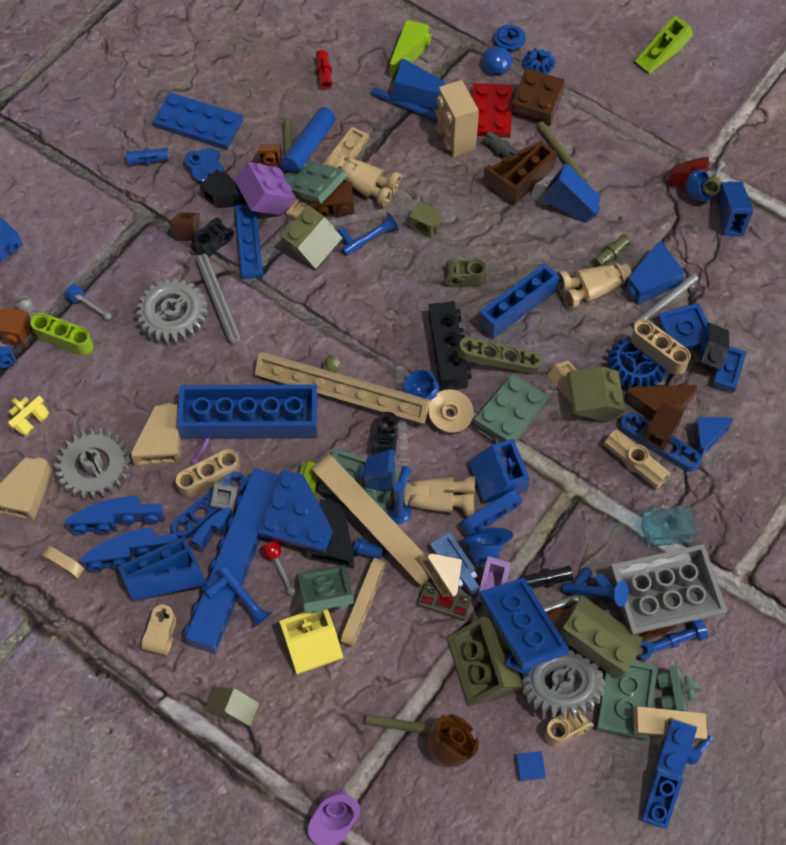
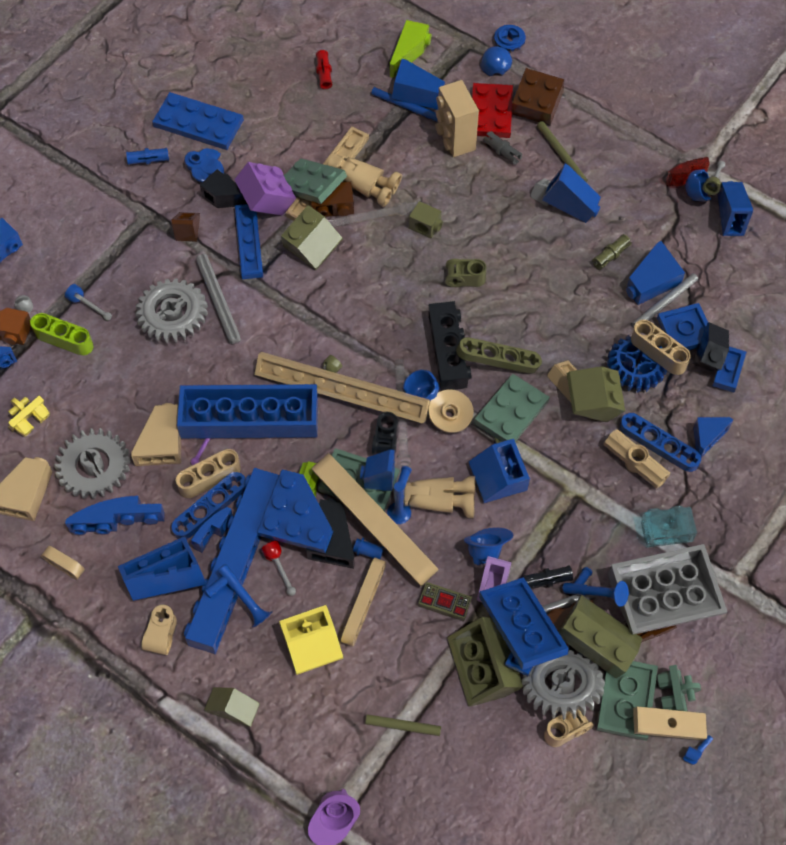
blue slope [81,527,179,572] -> none
black piece [194,218,234,257] -> none
light grey slope [210,481,240,510] -> none
dark orange slope [258,143,282,170] -> none
blue brick [280,107,336,171] -> none
olive bar [284,119,292,172] -> none
sand green plate [298,565,354,613] -> none
blue piece [337,212,399,256] -> none
tan slope [418,553,462,597] -> none
reddish brown cylinder [427,714,479,767] -> none
medium blue hinge [429,532,479,596] -> none
blue beam [460,490,523,536] -> none
blue brick [478,263,559,339] -> none
reddish brown wedge [483,141,557,205] -> none
blue tile [516,751,546,781] -> none
blue gear [523,48,555,74] -> none
tan piece [556,263,632,309] -> none
blue tile [592,573,613,604] -> none
reddish brown slope [626,383,697,421] -> none
lime slope [635,15,694,74] -> none
blue piece [640,619,708,662] -> none
blue slope [642,718,697,829] -> none
reddish brown slope [644,398,685,451] -> none

